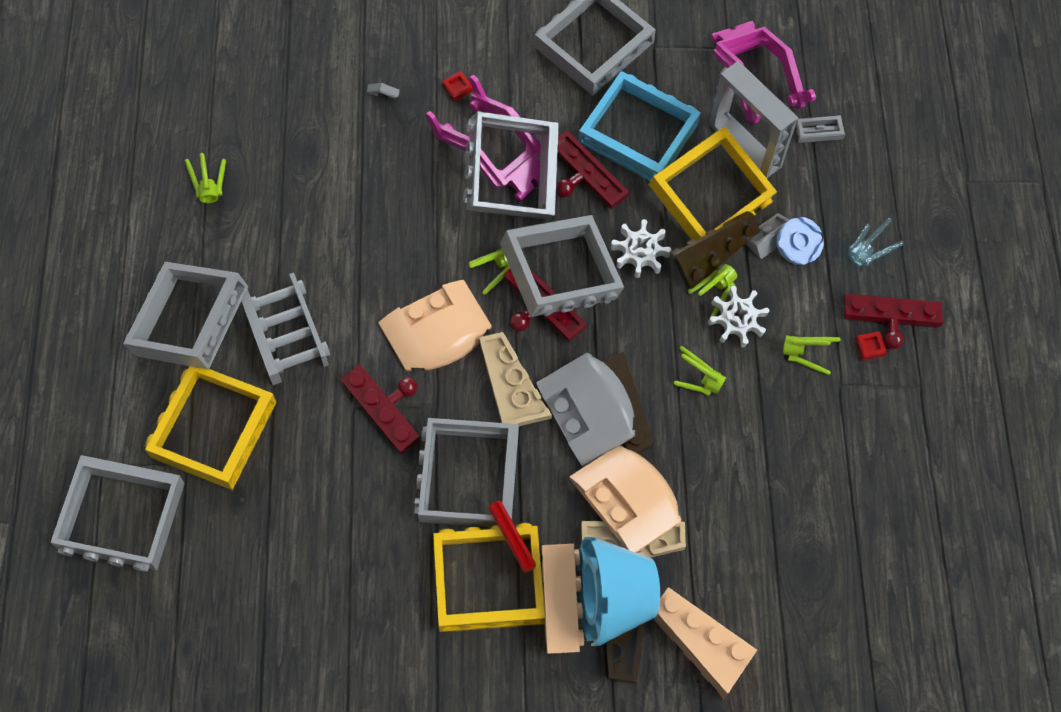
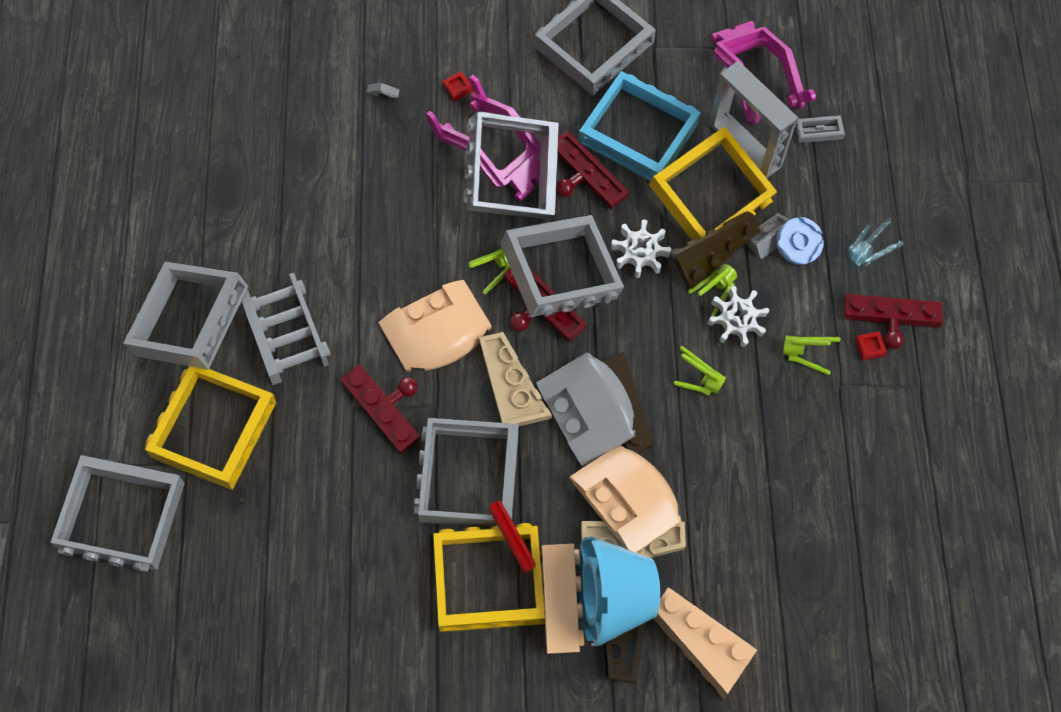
lime plant [185,153,226,203] -> none

